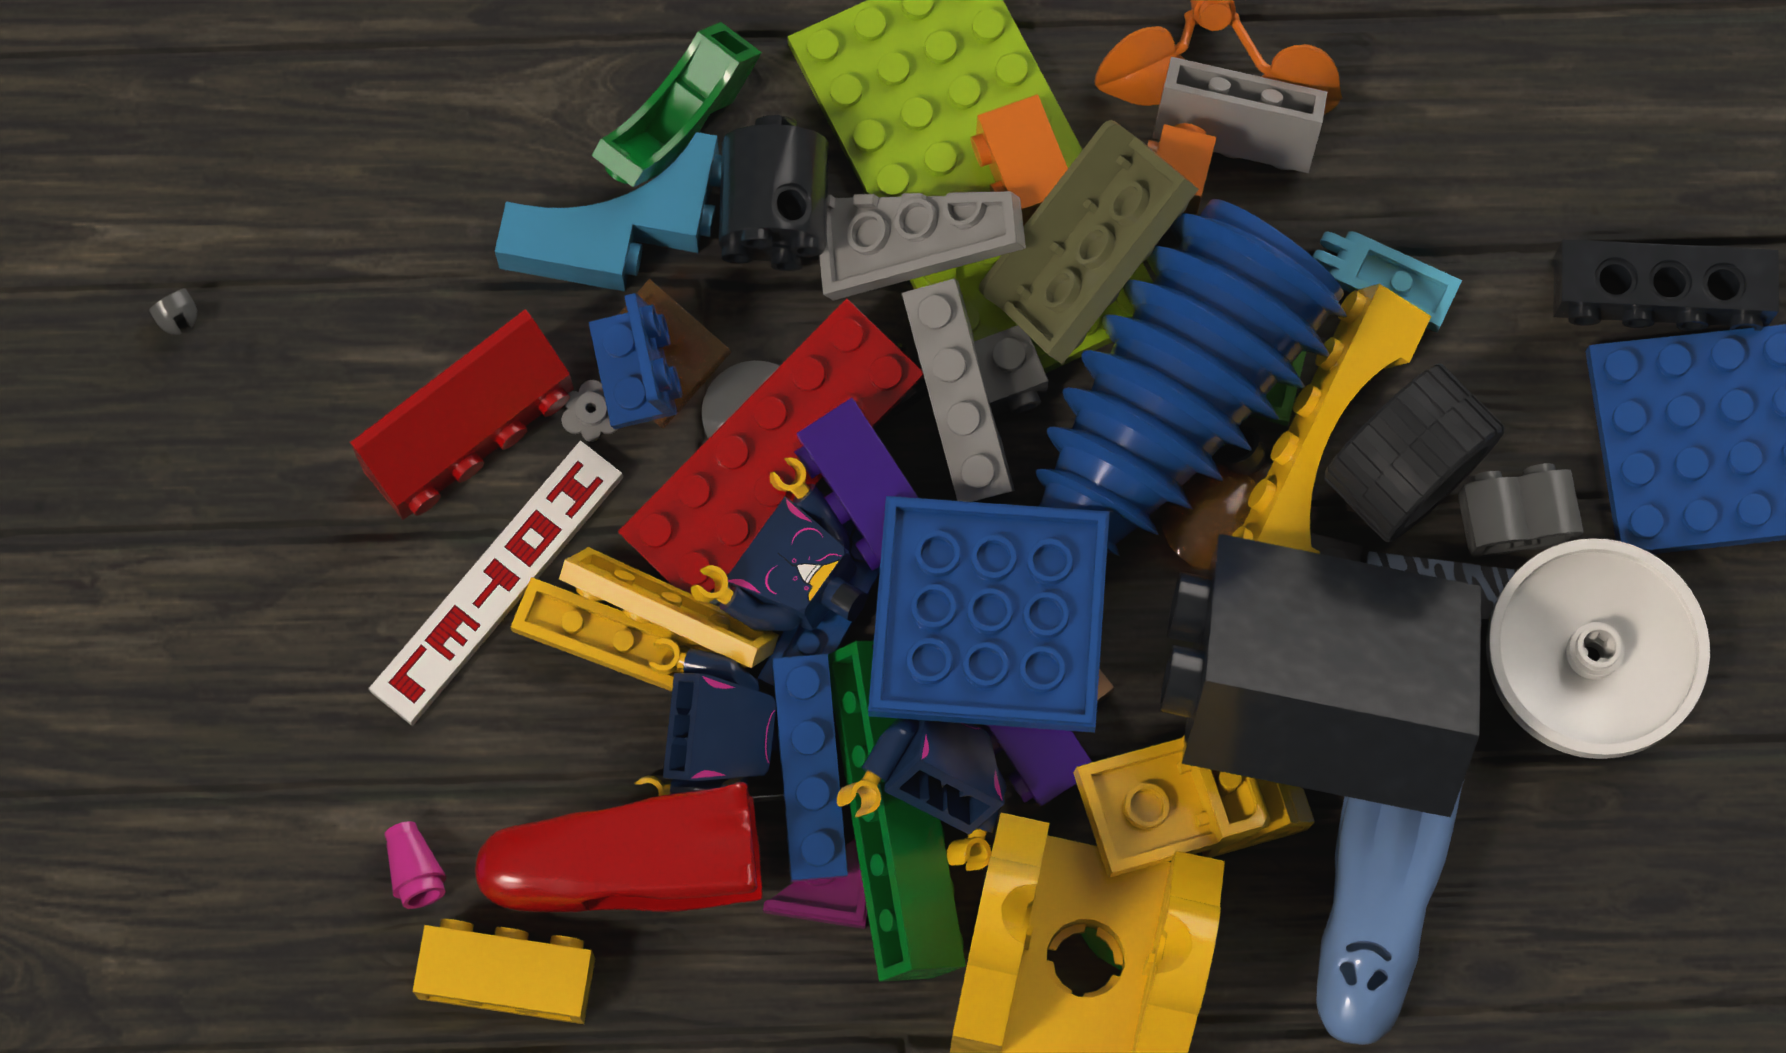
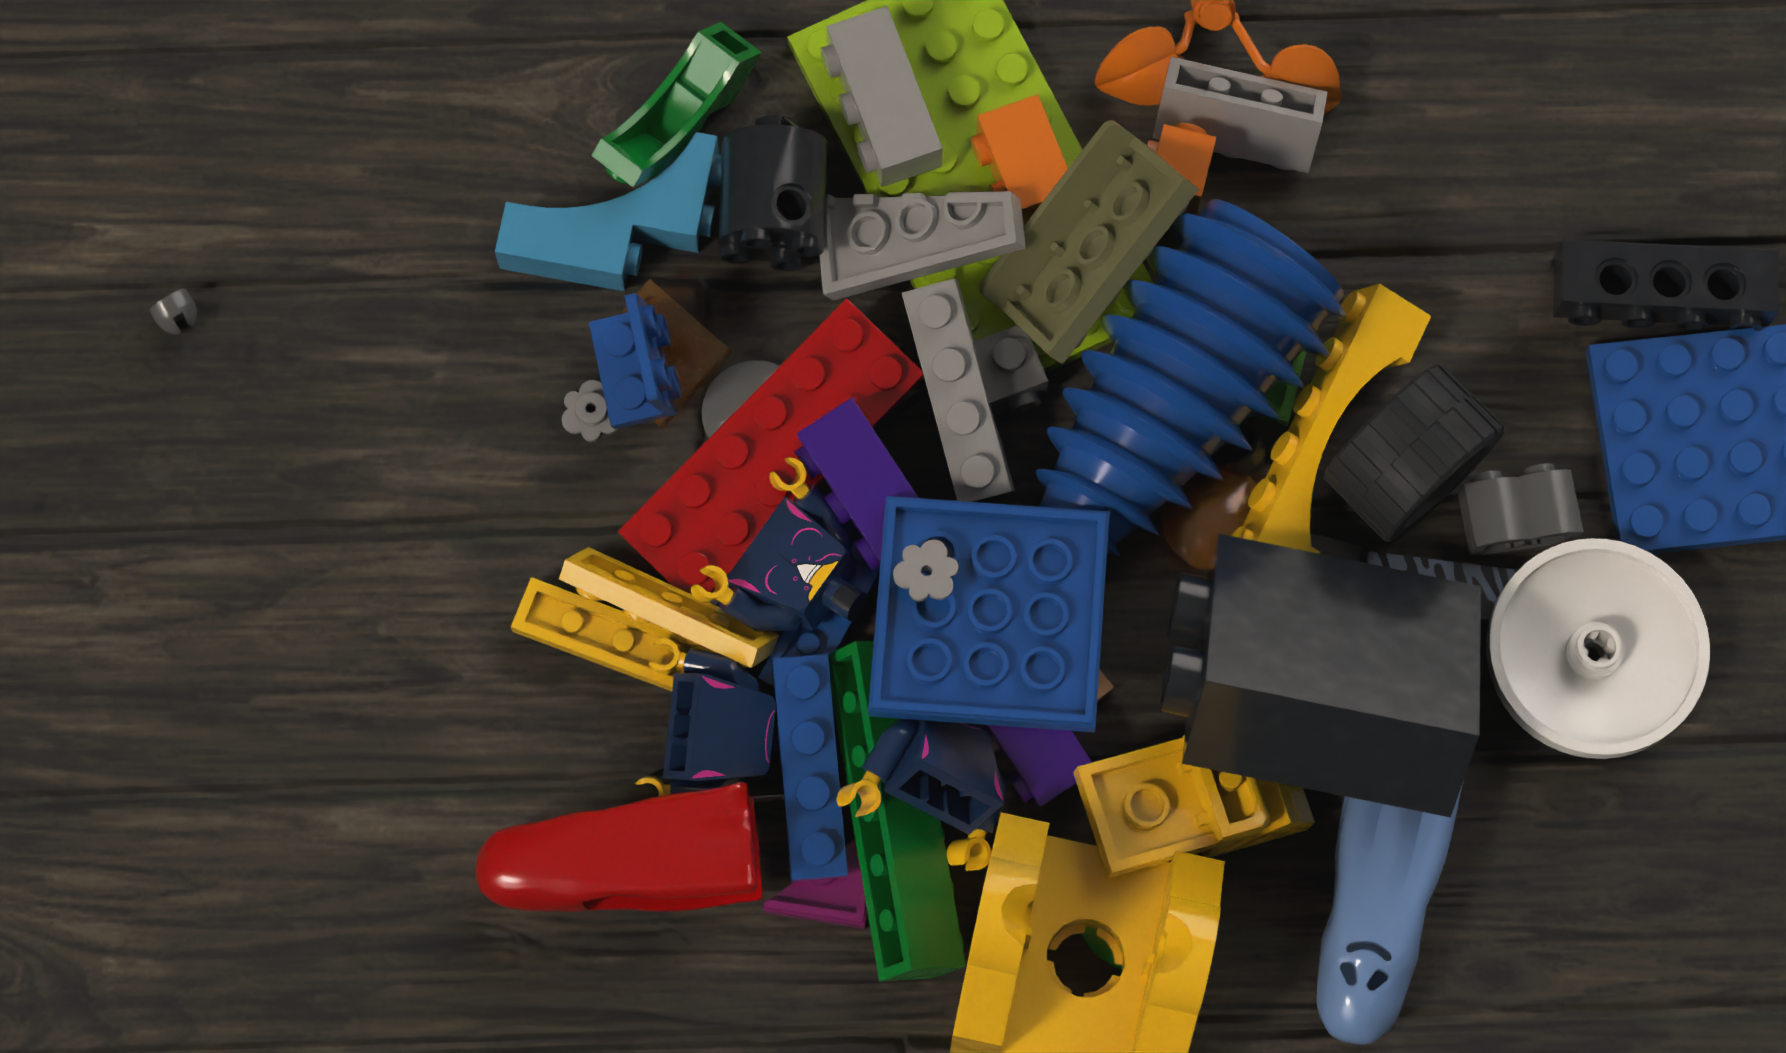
red slope [350,309,574,520] -> none
white tile [369,440,623,726] -> none
dark pink cone [384,821,447,909] -> none
yellow brick [412,919,595,1024] -> none
medium azure hinge [1313,231,1462,333] -> none
none -> light grey brick [820,6,943,187]
none -> light grey plant [893,540,959,602]

